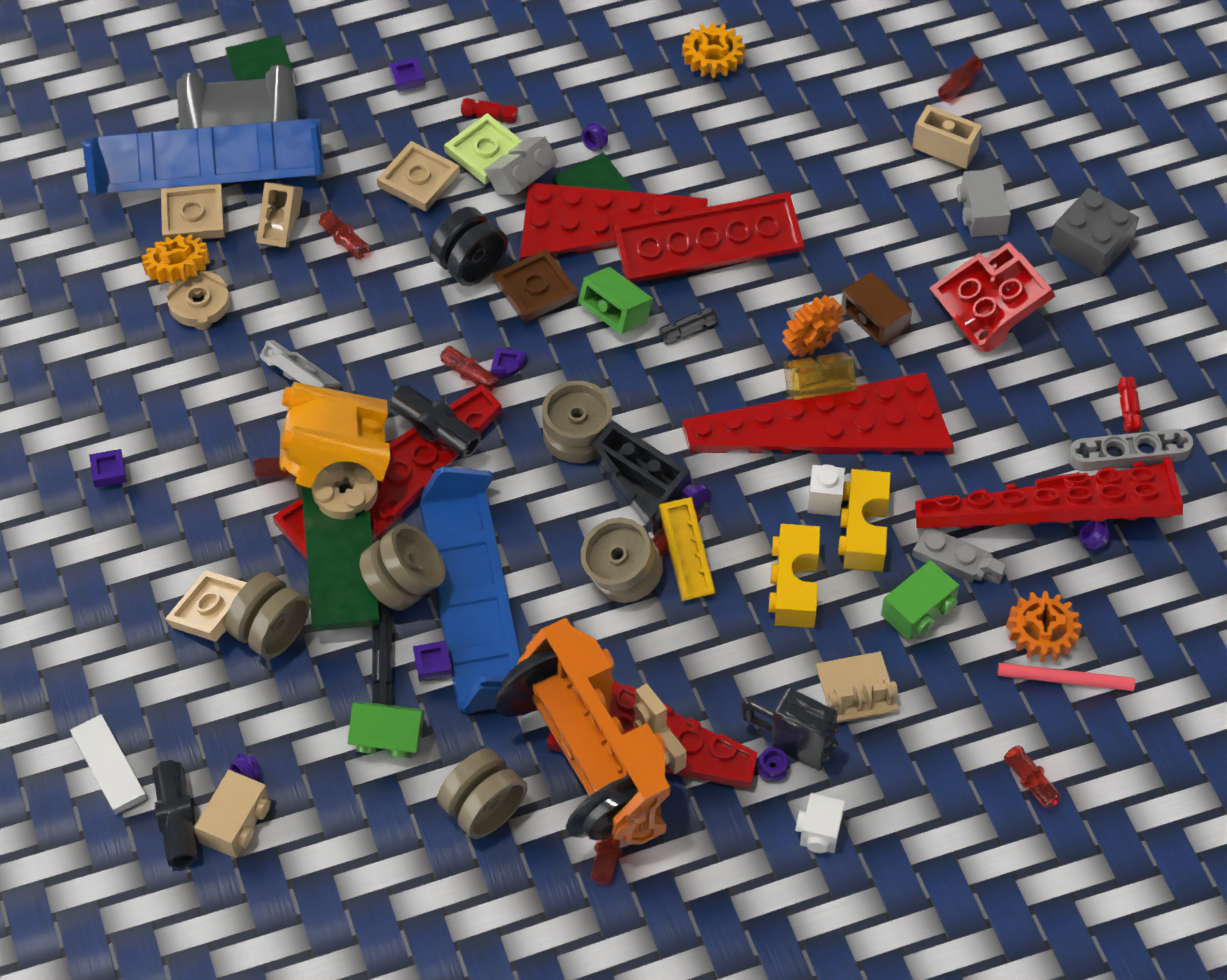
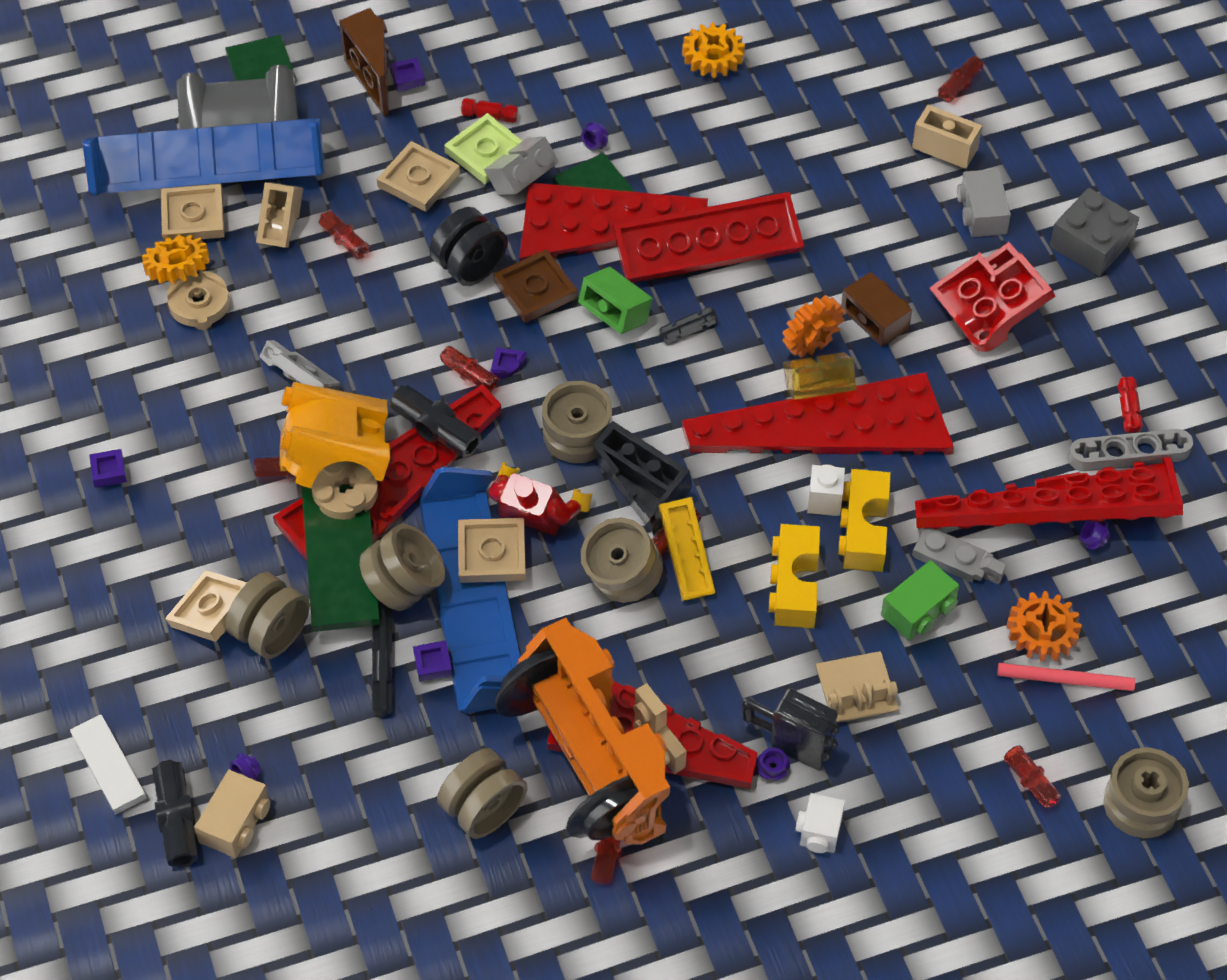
bright green brick [347,701,425,758] -> none
dark purple tile [681,483,712,510] -> none
none -> reddish brown slope [339,8,389,116]
none -> tan plate [458,518,526,583]
none -> red torso [489,462,592,536]
none -> dark tan wheel [1103,747,1189,839]

